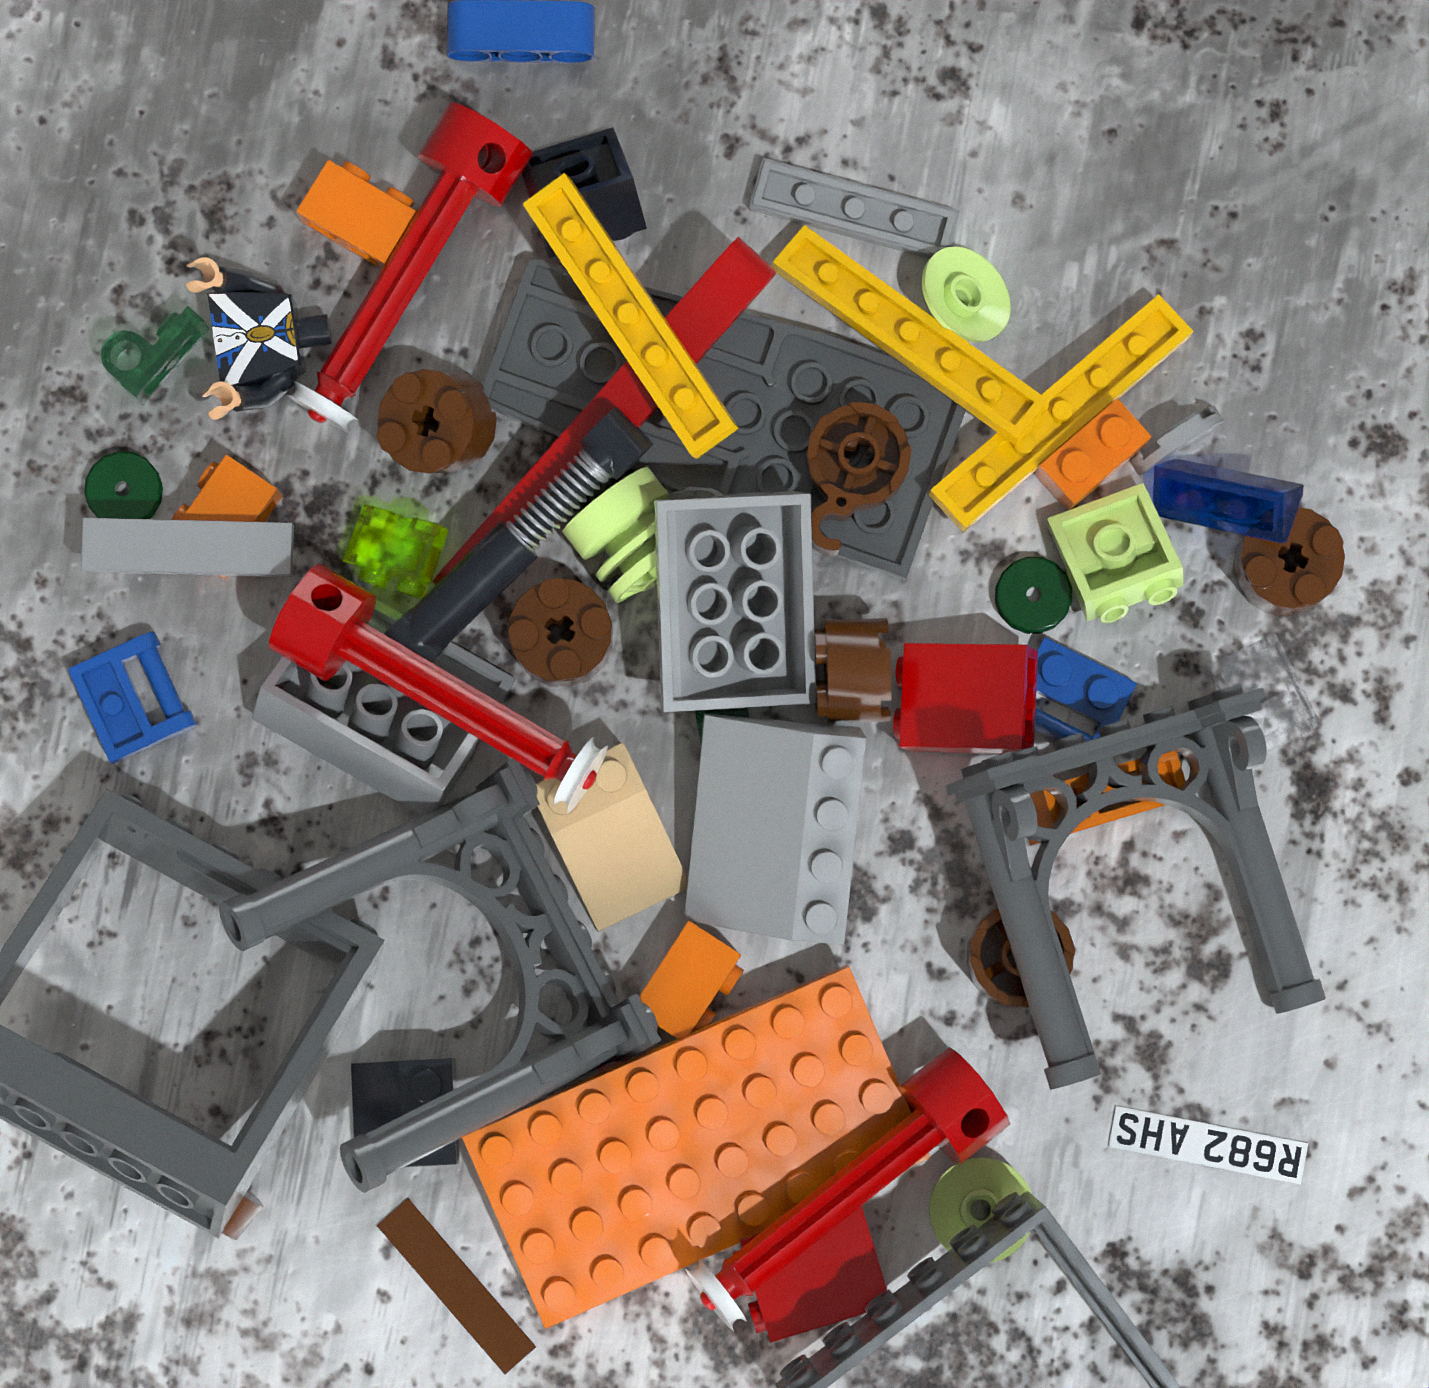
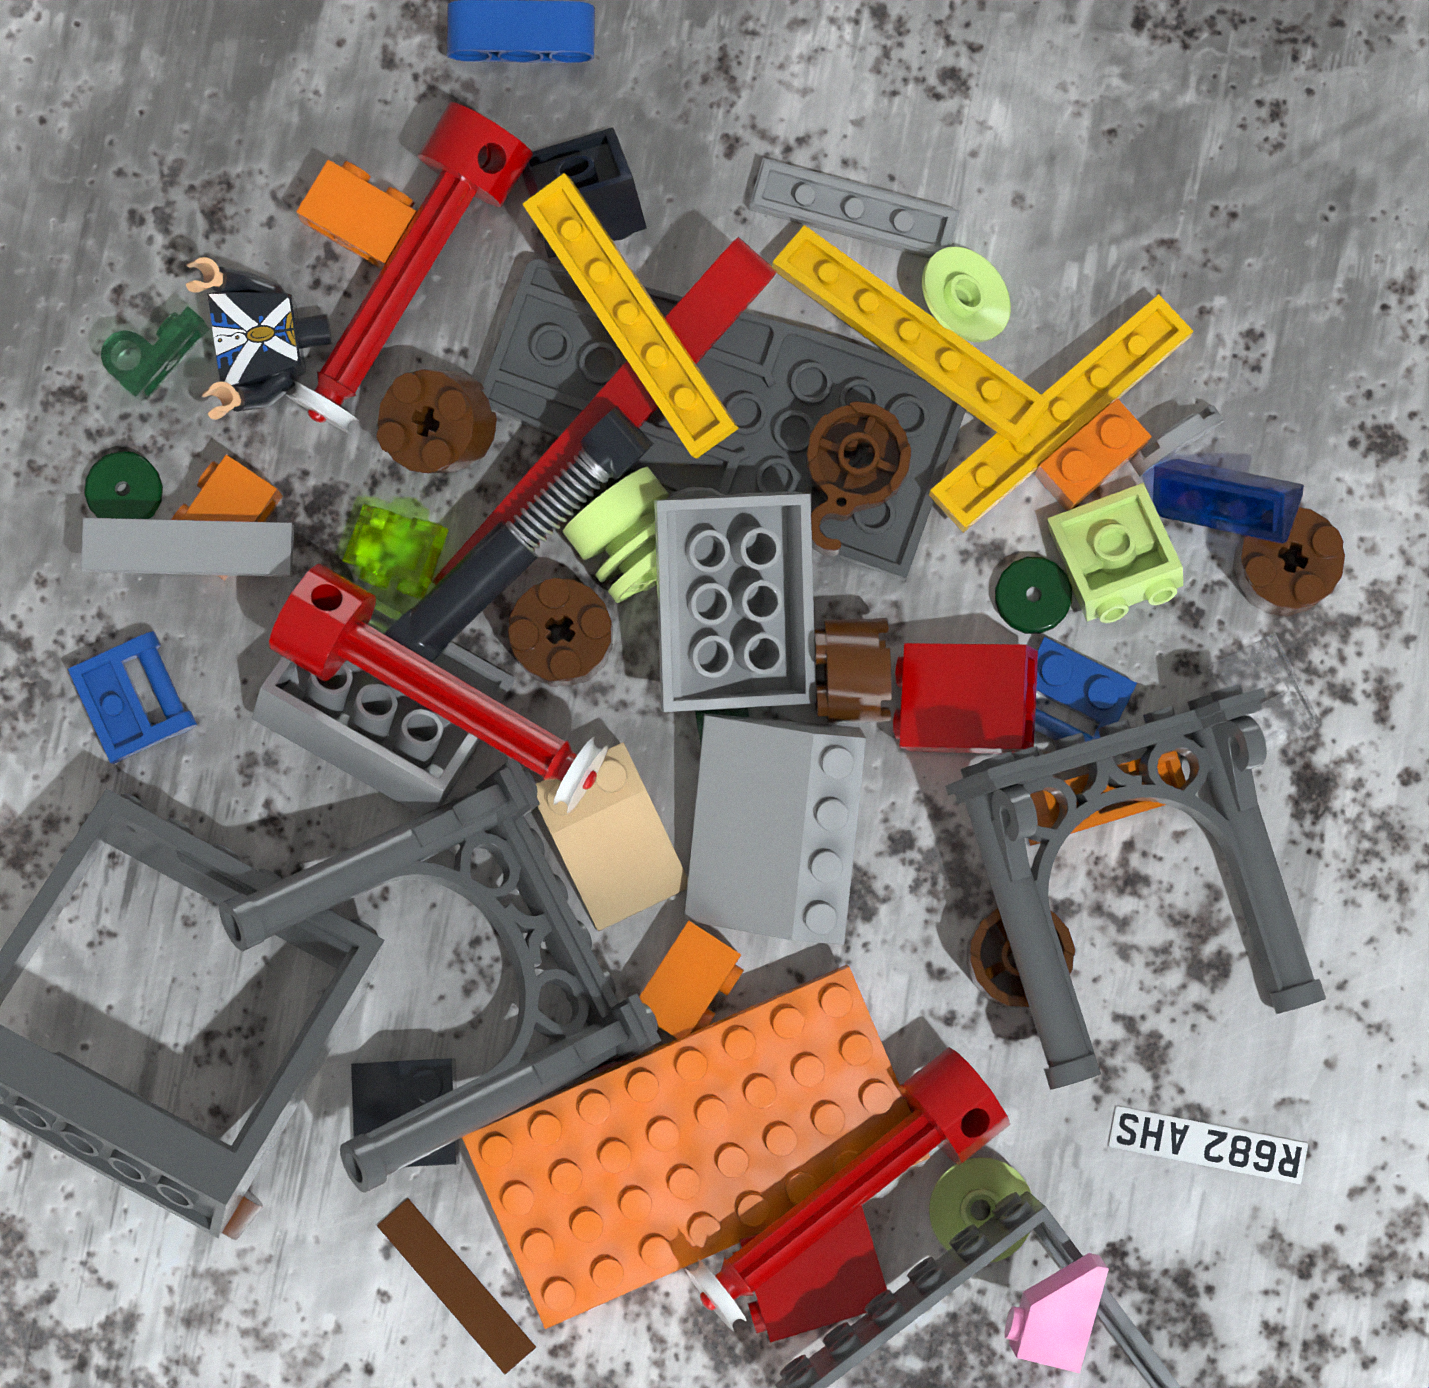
none -> bright pink slope [1004,1253,1109,1373]

